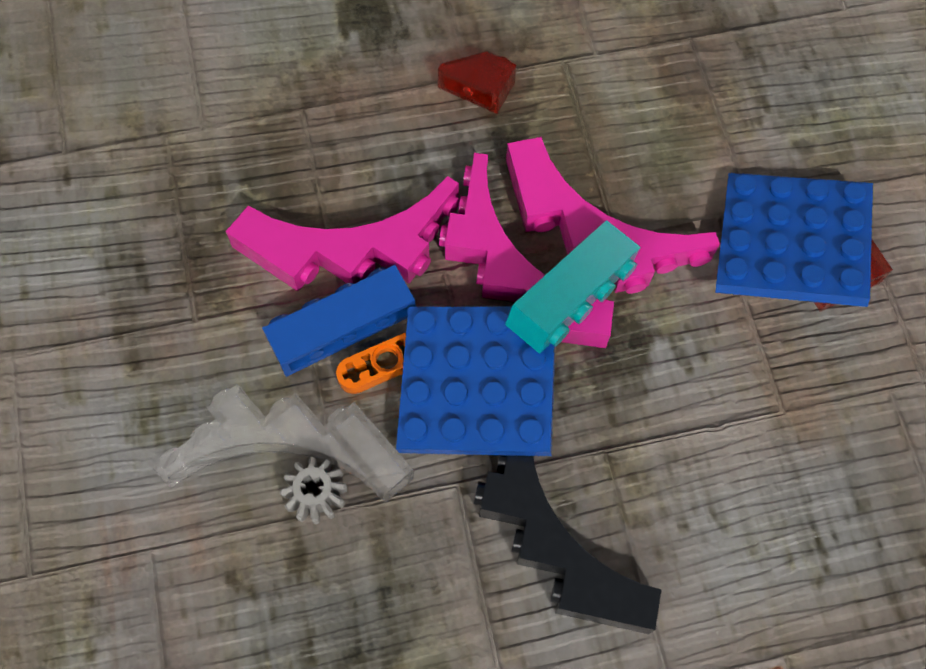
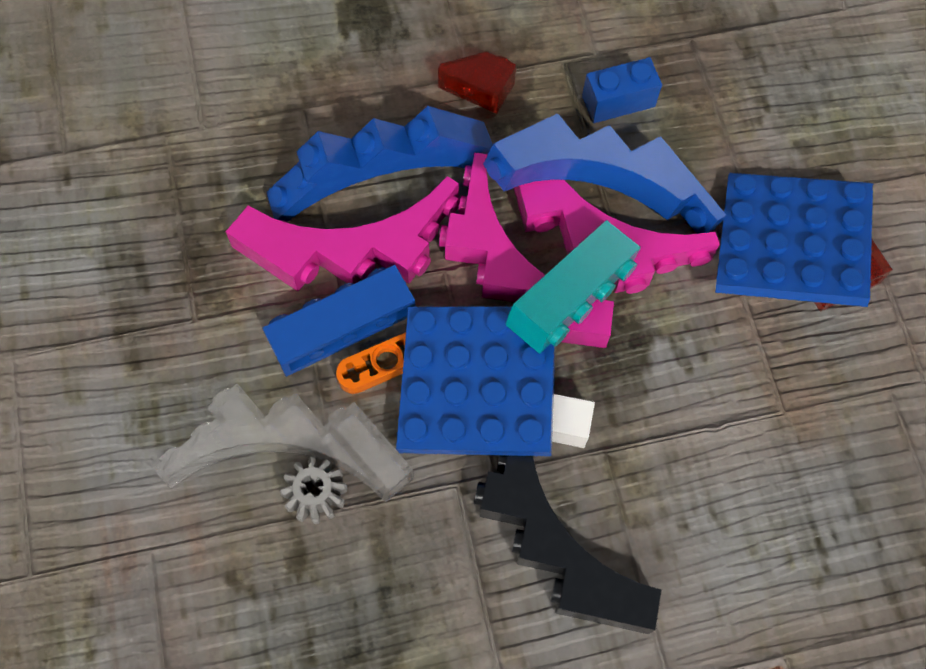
none -> blue arch [266,106,493,222]
none -> arch [483,113,727,234]
none -> white brick [552,394,595,448]
none -> blue brick [582,57,662,123]

